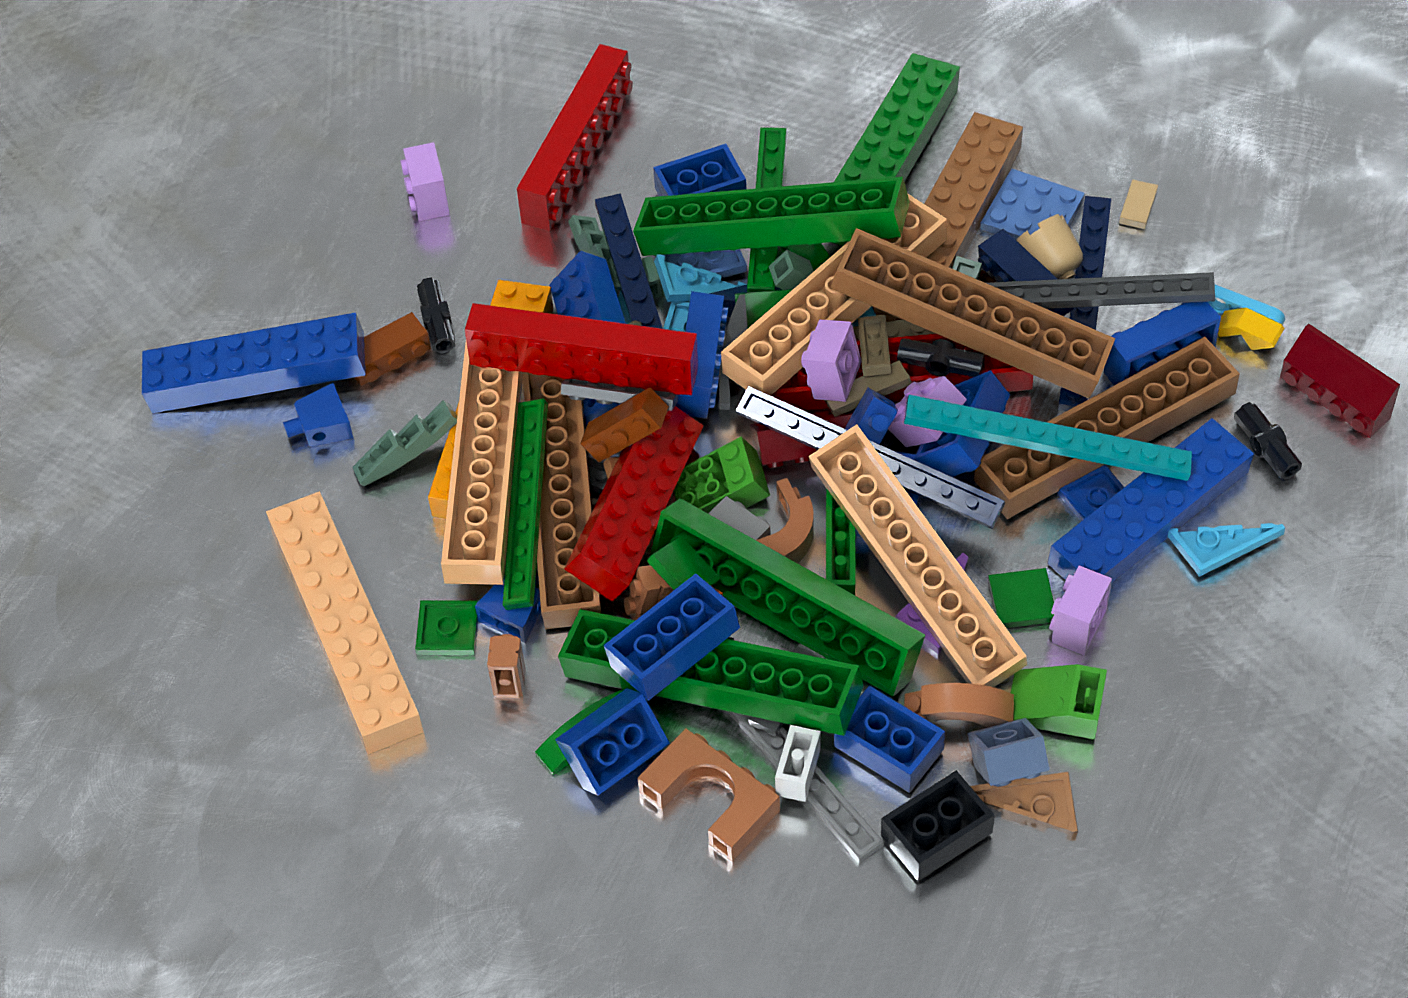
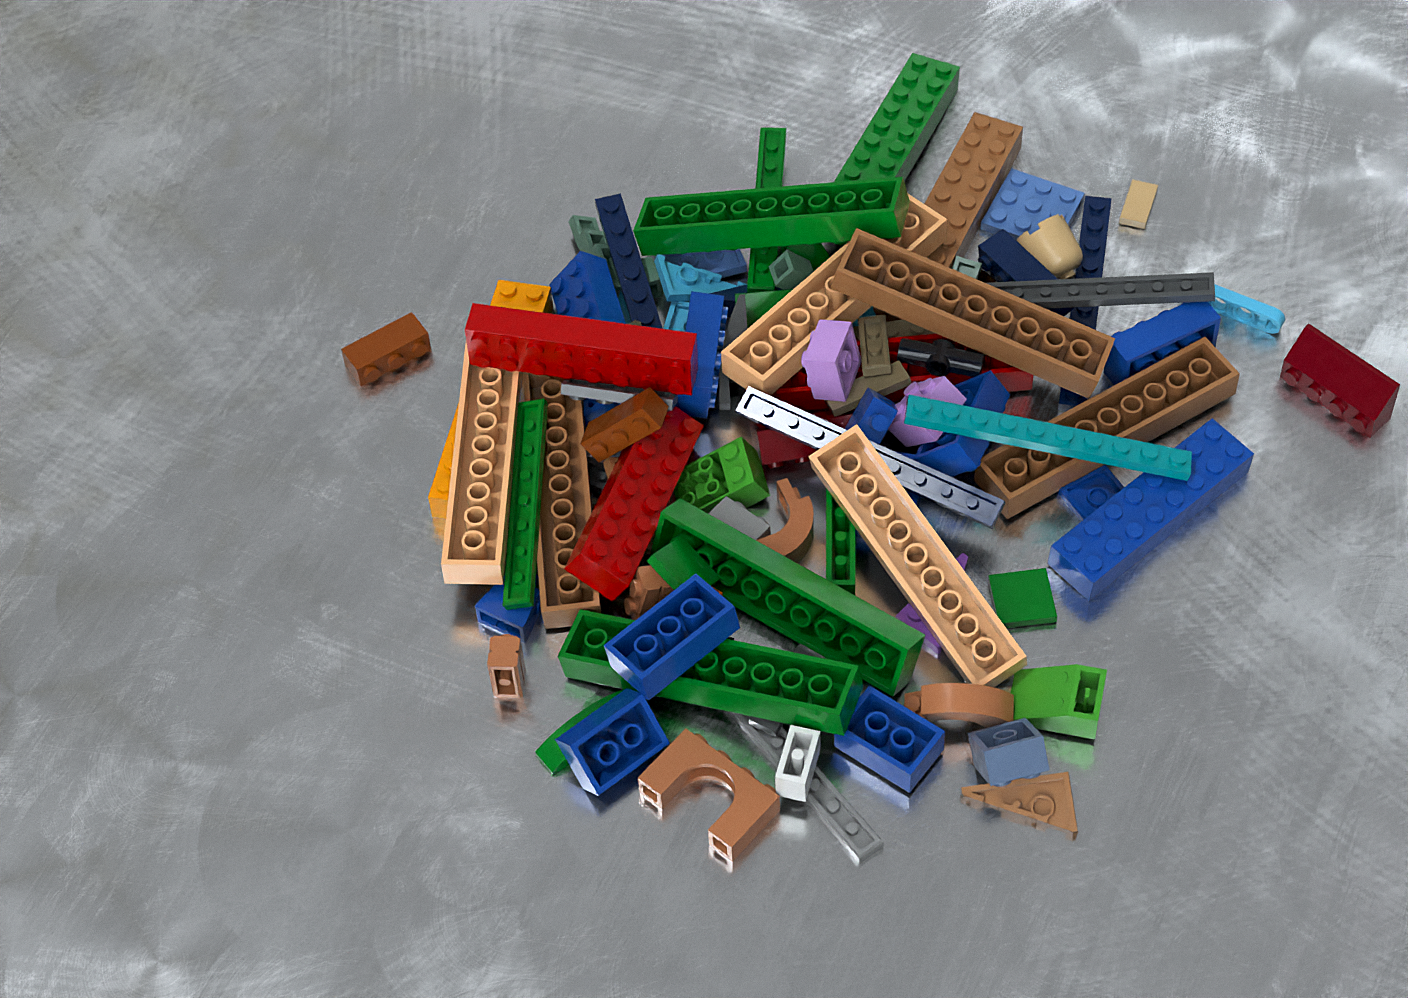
blue brick [142,312,366,413] -> none
light nougat brick [266,491,424,755] -> none
blue torso [283,383,353,447] -> none
sand green slope [352,400,457,486] -> none
lavender brick [400,142,450,221] -> none
green tile [415,600,478,655] -> none
black piece [417,277,455,354] -> none
red brick [517,44,633,231] -> none
blue brick [653,144,747,196] -> none
black brick [881,770,995,881] -> none
lavender brick [1049,566,1112,656] -> none
medium azure wing [1168,523,1285,577] -> none
yellow slope [1218,308,1285,350] -> none
black piece [1234,402,1302,480] -> none

